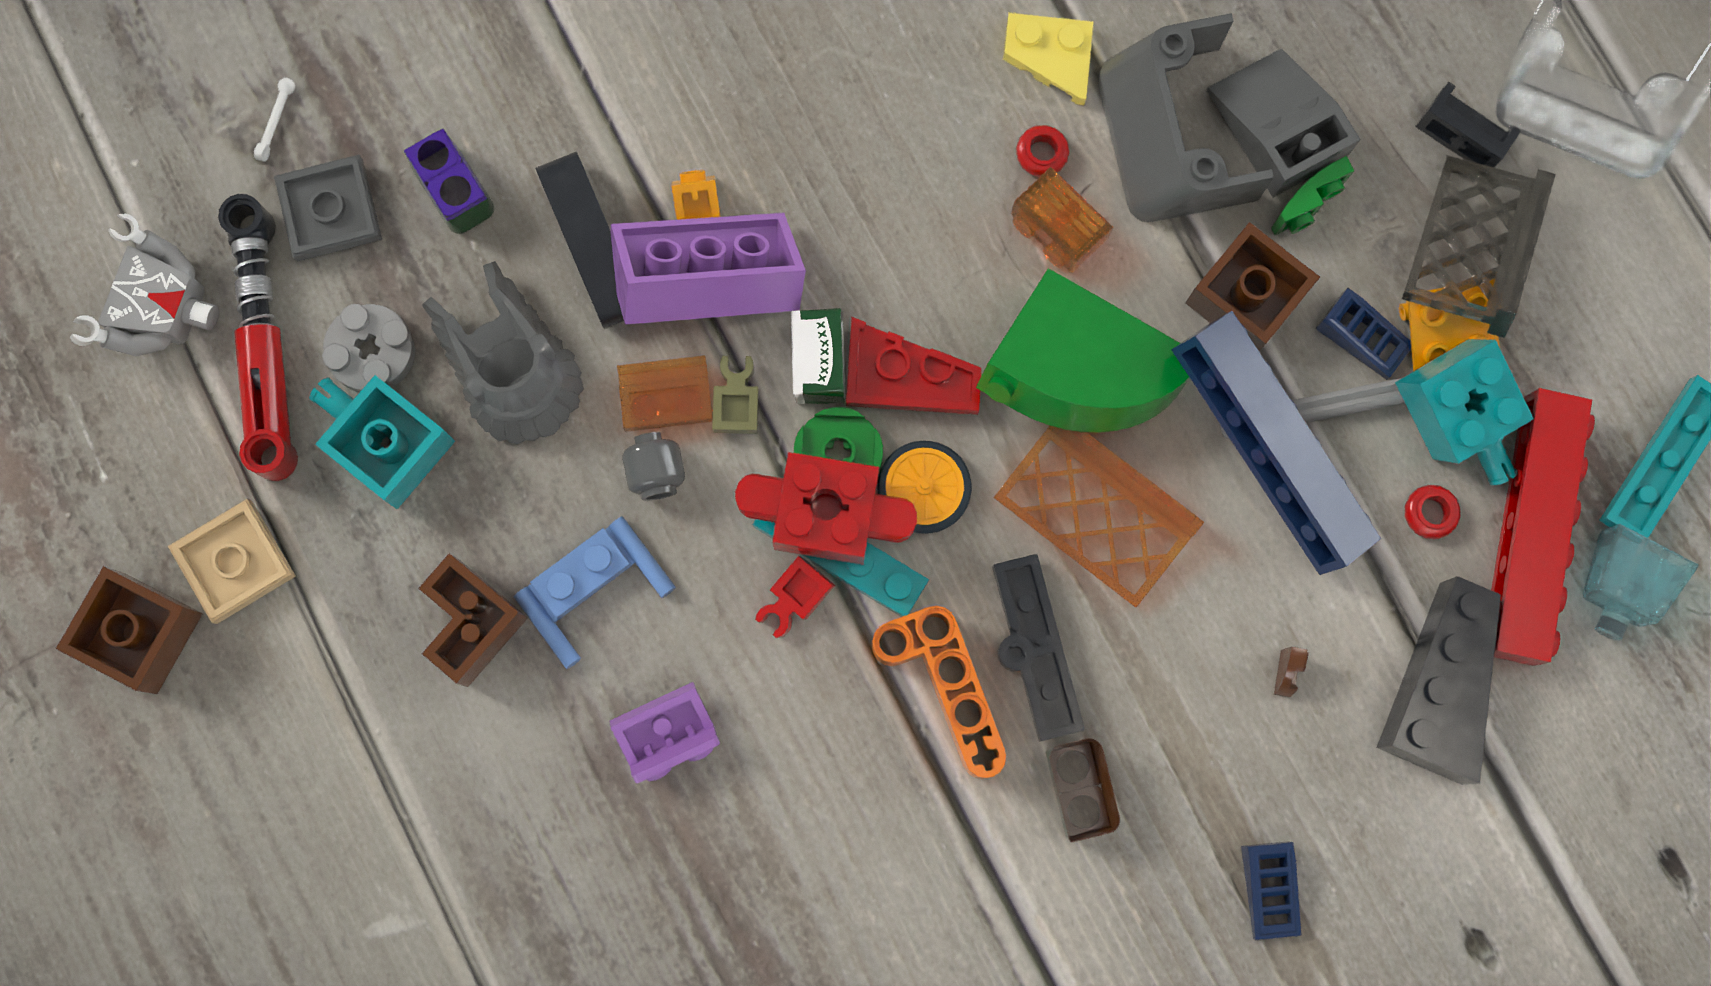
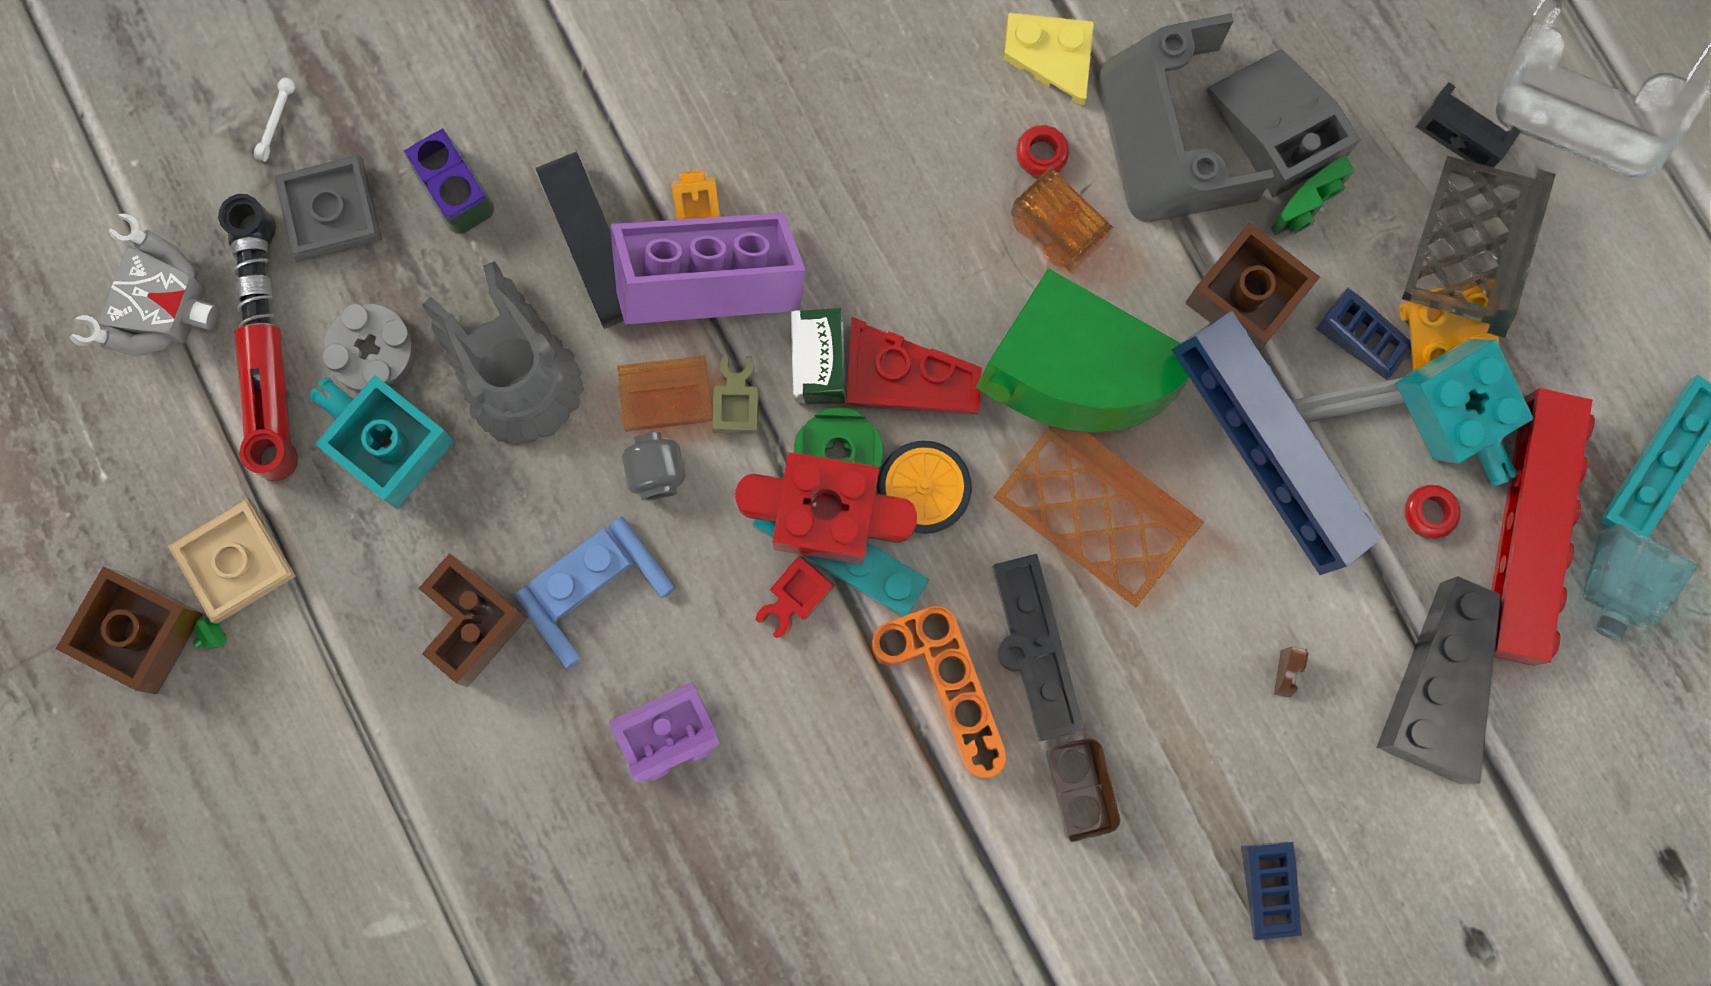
none -> green rock [193,617,226,650]

